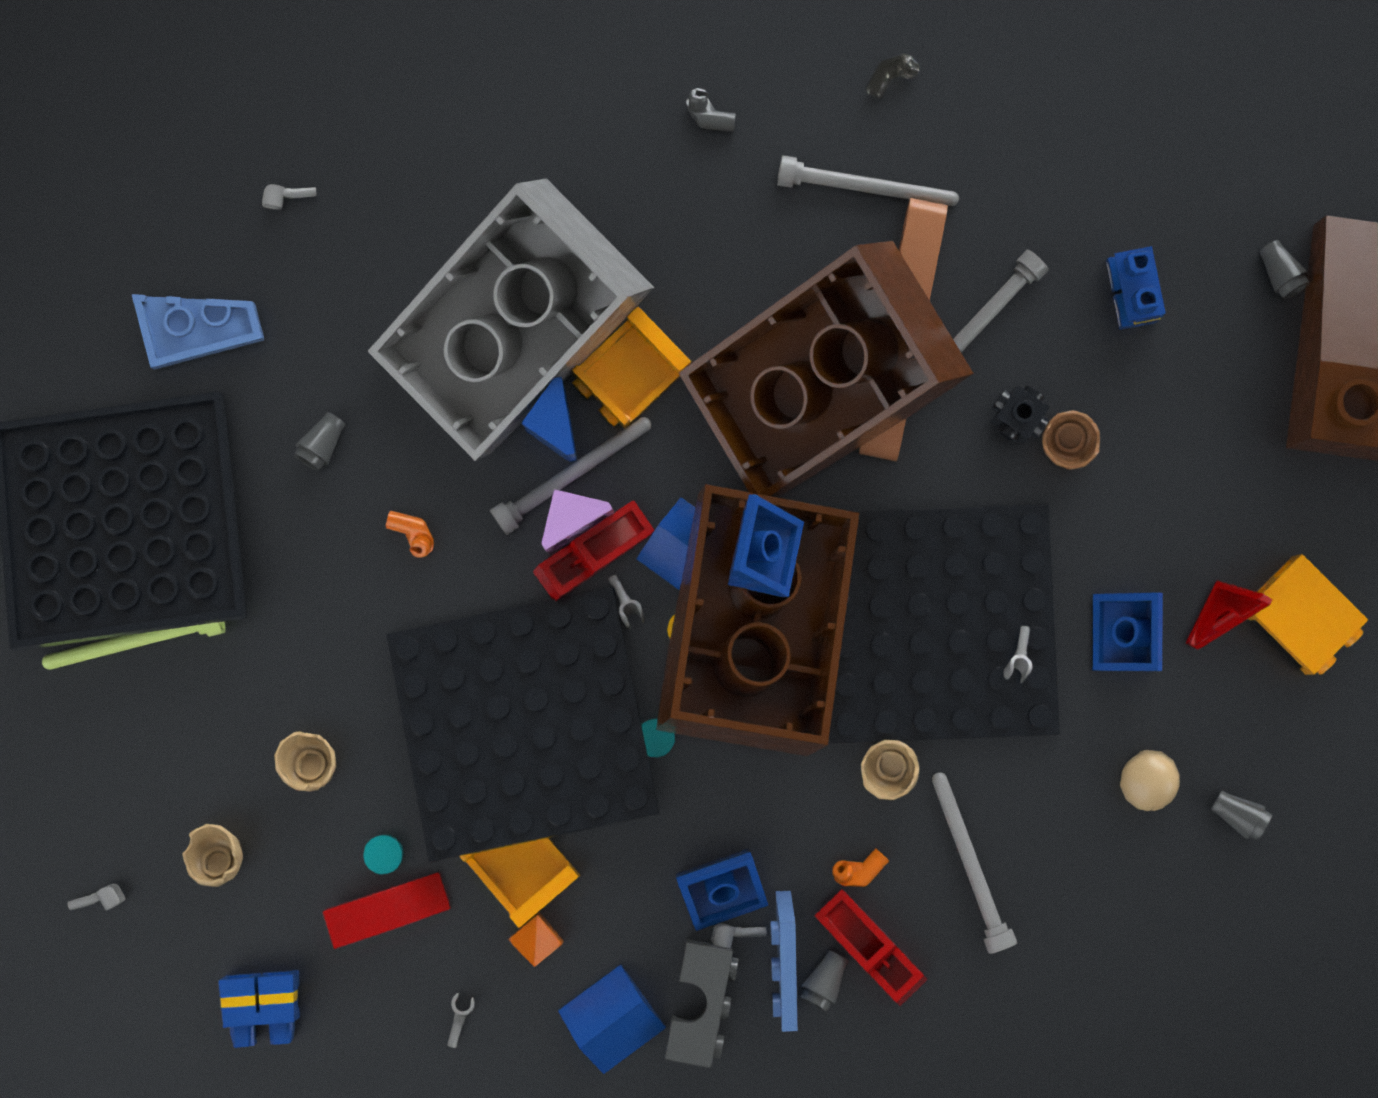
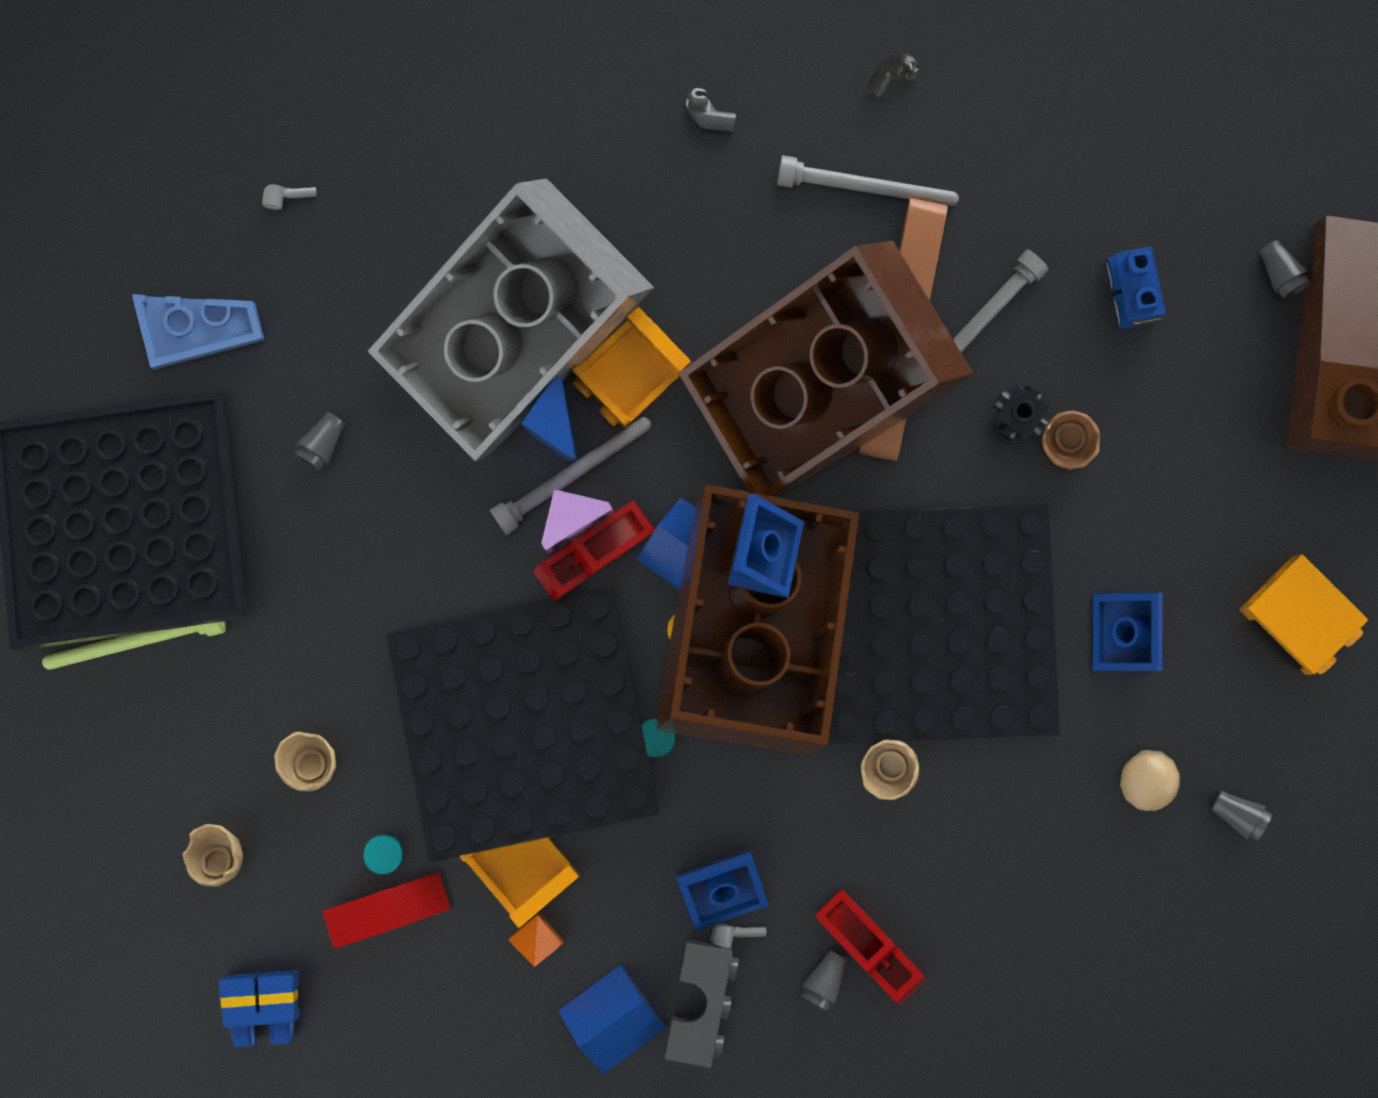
light grey hand [68,884,126,911] -> none
orange arm [386,510,434,558] -> none
light grey hand [447,993,475,1048] -> none
light grey hand [608,575,645,630] -> none
medium blue wing [770,891,798,1032] -> none
orange arm [832,848,890,887] -> none
light grey piece [932,772,1017,954] -> none
light grey hand [1003,626,1033,683] -> none
red tile [1186,581,1273,650] -> none

